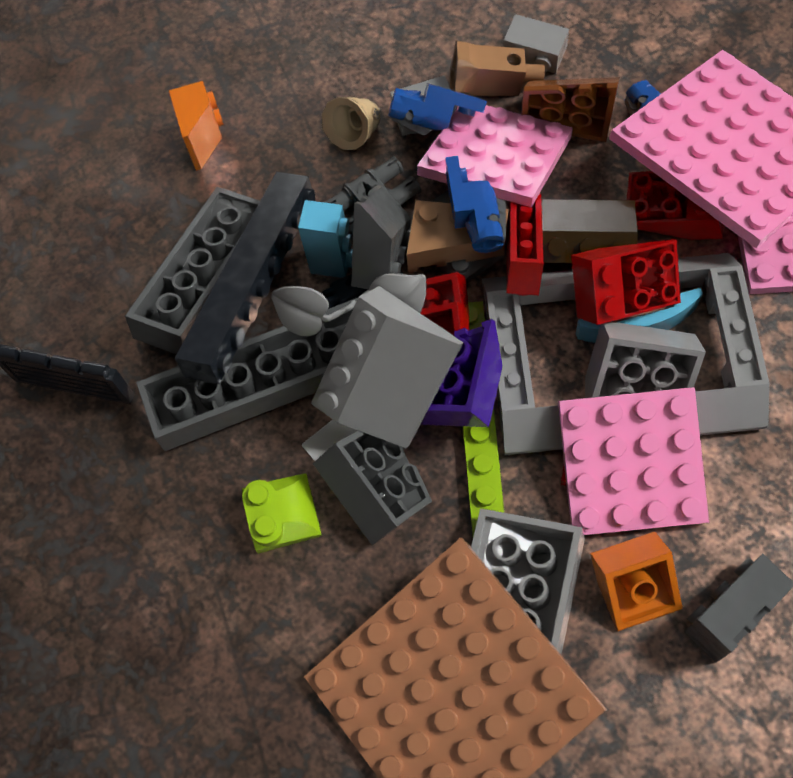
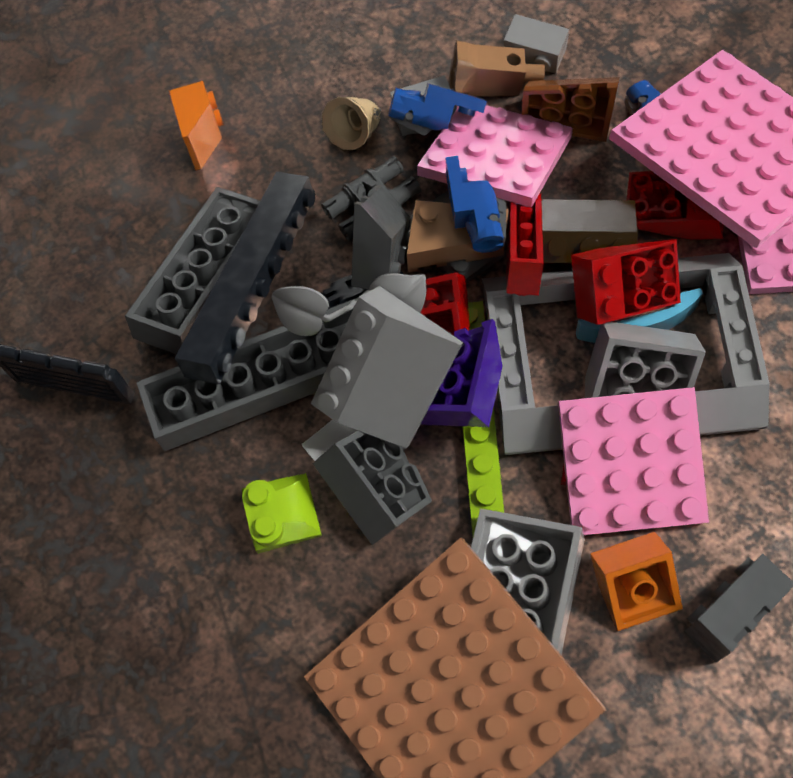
medium azure brick [298,200,353,278] -> none

